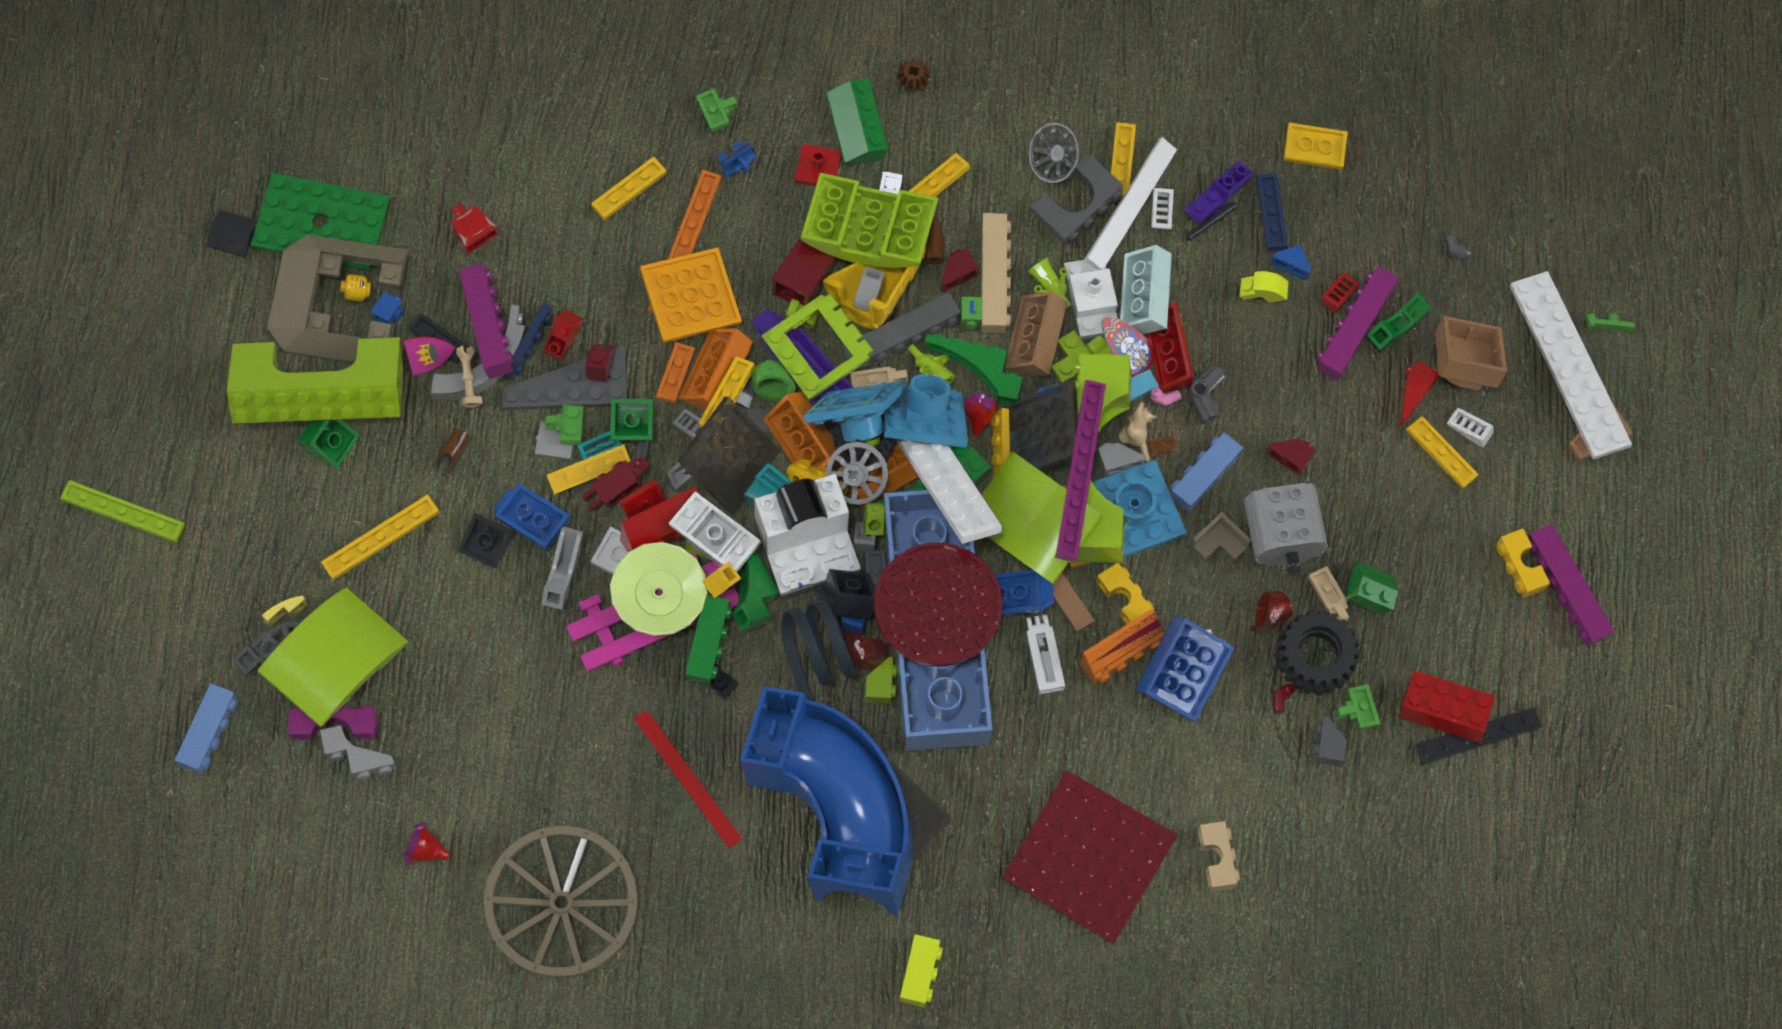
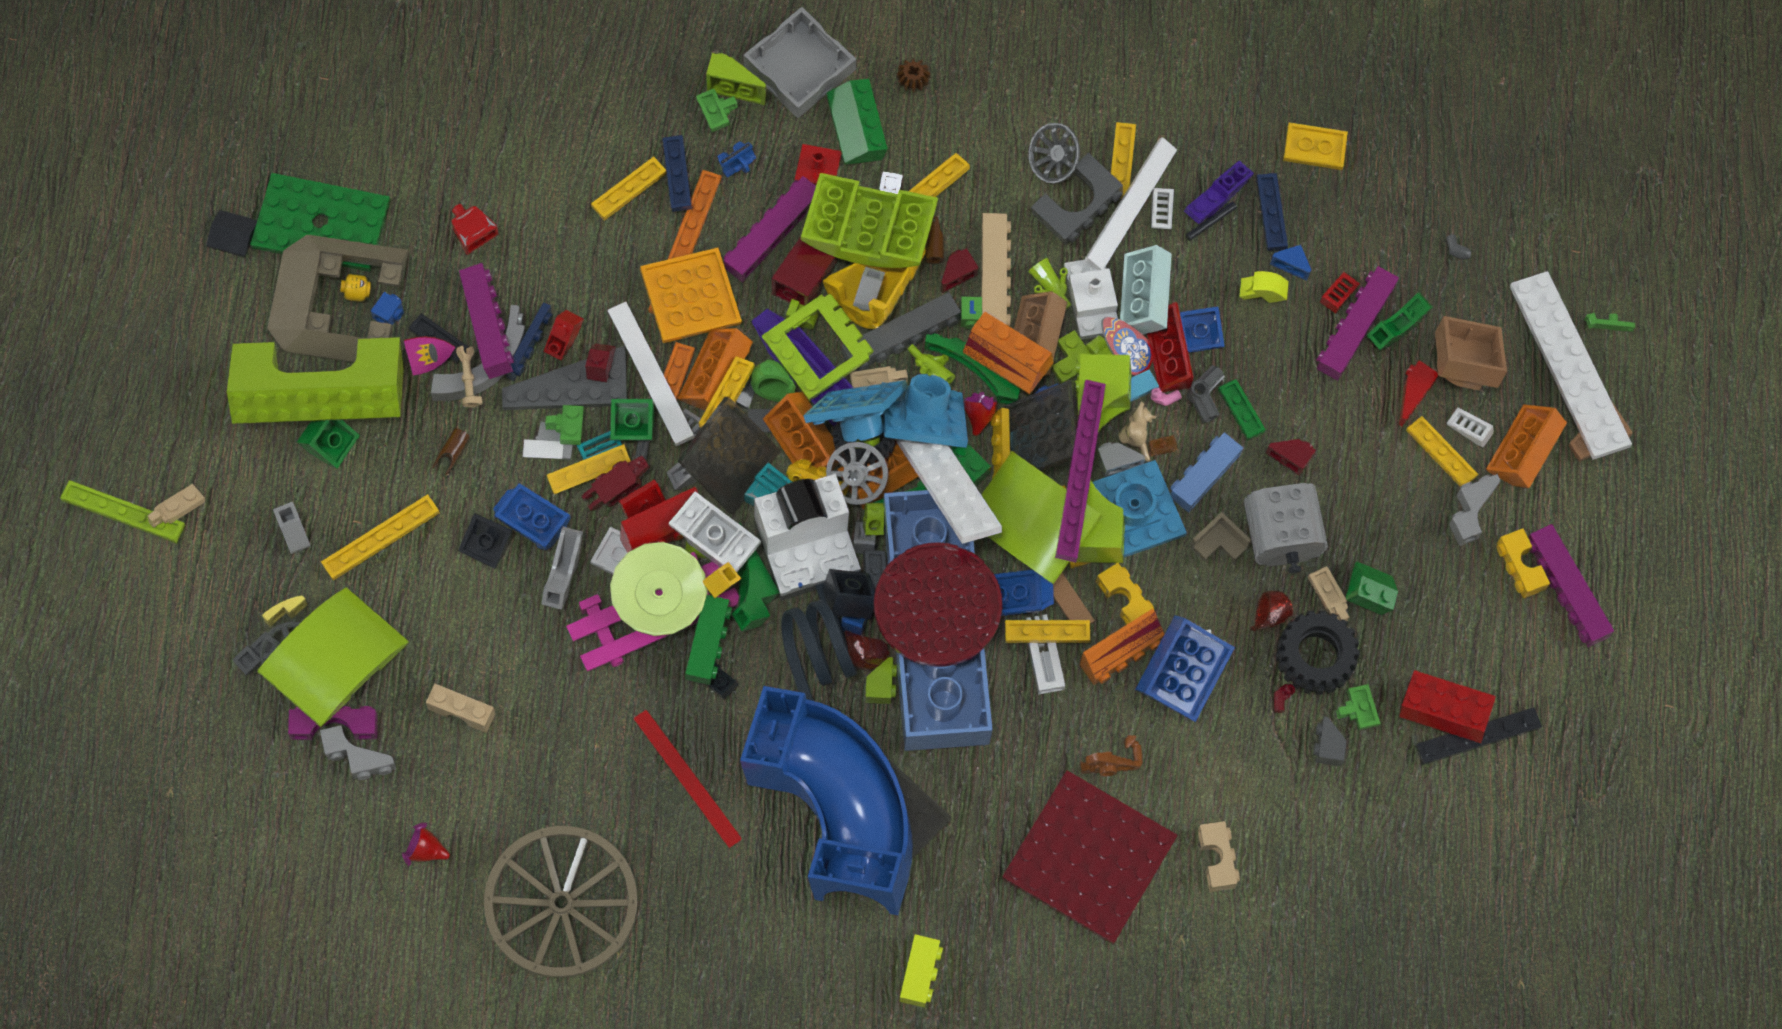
medium blue brick [174,683,238,775] -> none
none -> tan hinge [148,484,205,528]
none -> light grey slope [273,502,311,554]
none -> tan arch [426,684,495,733]
none -> white sticker [523,439,563,459]
none -> white tile [608,302,695,446]
none -> dark blue plate [663,135,692,212]
none -> lime slope [706,53,766,105]
none -> magenta brick [724,176,816,283]
none -> light grey tile [743,7,856,118]
none -> orange slope [963,312,1054,394]
none -> yellow plate [1005,620,1090,643]
none -> dark orange animal [1080,735,1143,777]
none -> blue slope [1179,307,1225,353]
none -> green tile [1217,379,1266,441]
none -> light grey arch [1449,474,1500,546]
none -> orange slope [1486,404,1567,488]

